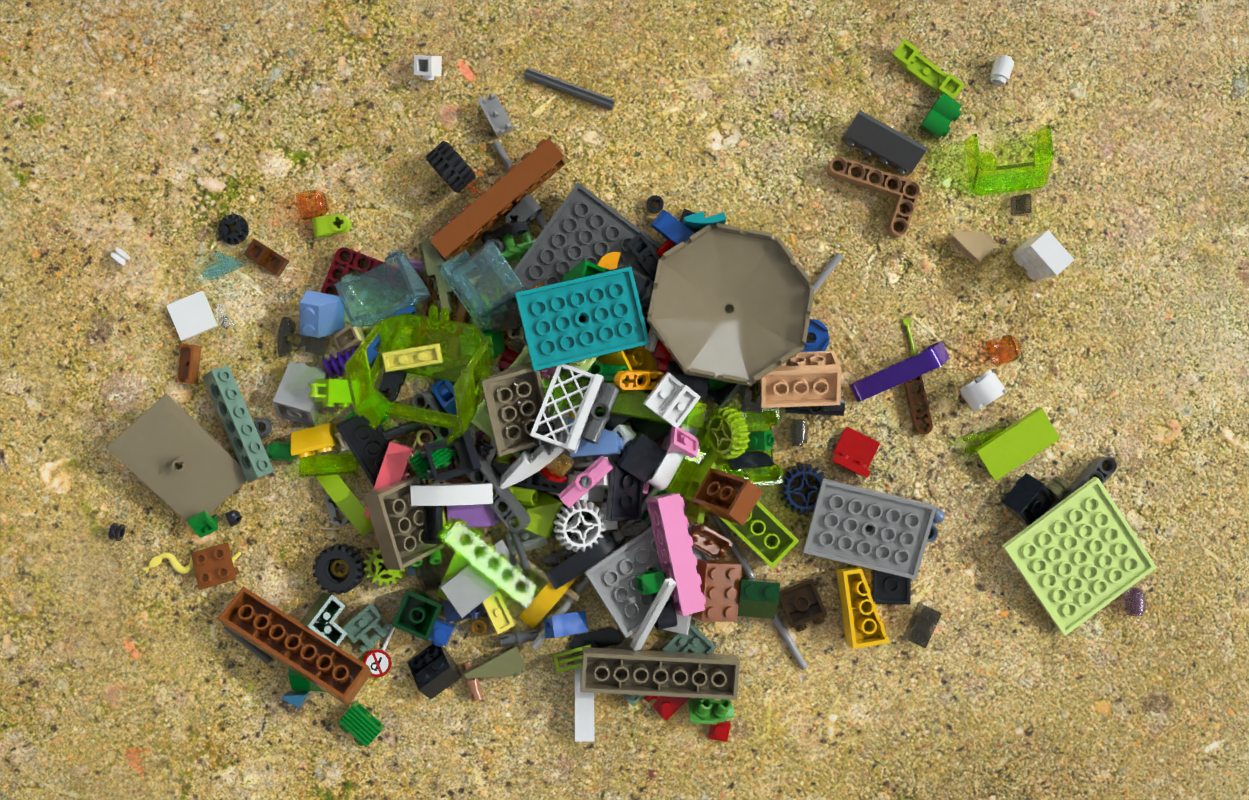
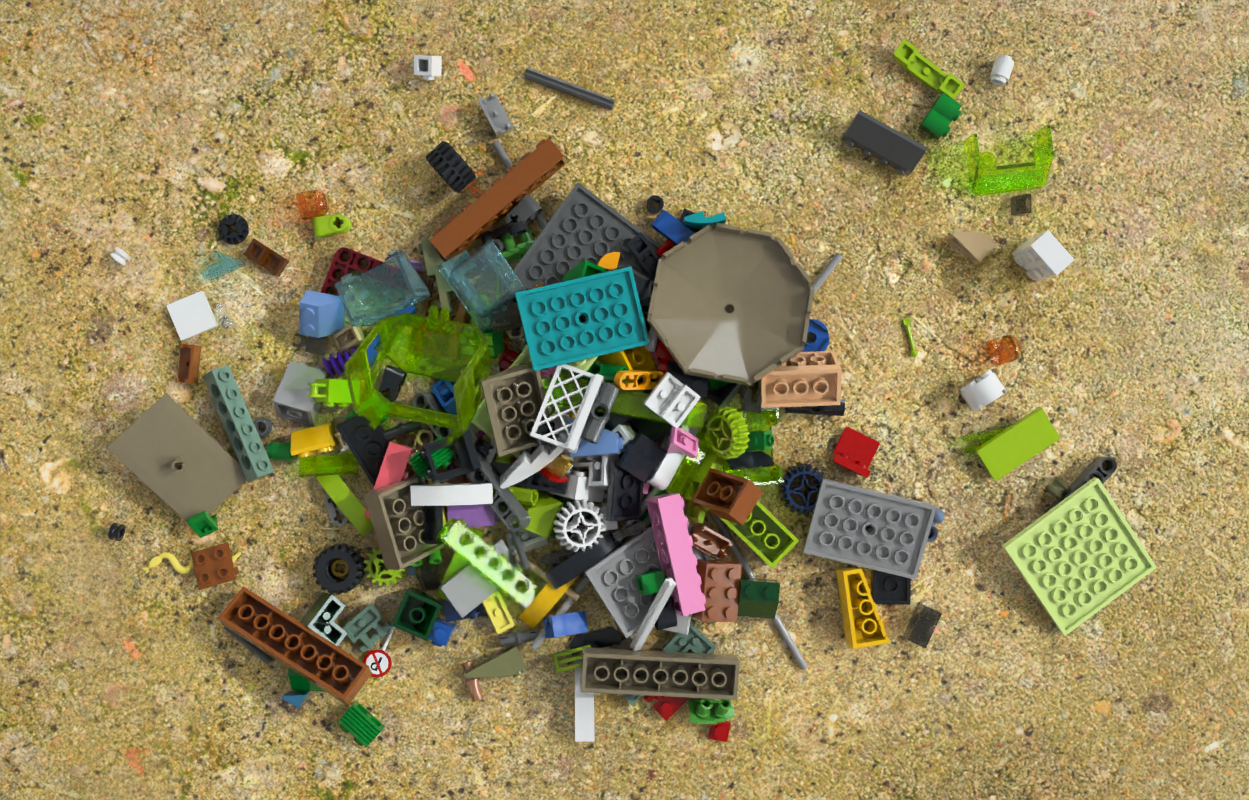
black hinge [225,510,242,527] -> none
clear smoke slope [277,317,296,358] -> none
light yellow tile [381,343,443,372] -> none
black slope [407,644,462,699] -> none
pearl gold plate [470,617,489,636] -> none
bright pink piece [558,455,613,508] -> none
dark brown plate [779,579,827,632] -> none
clear smoke brick [788,419,809,447] -> none
medium nougat beam [827,157,920,238] -> none
dark purple beam [849,341,950,402] -> none
reddish brown beam [904,375,933,434] -> none
black slope [1002,473,1055,526] -> none
brick [1125,587,1146,616] -> none

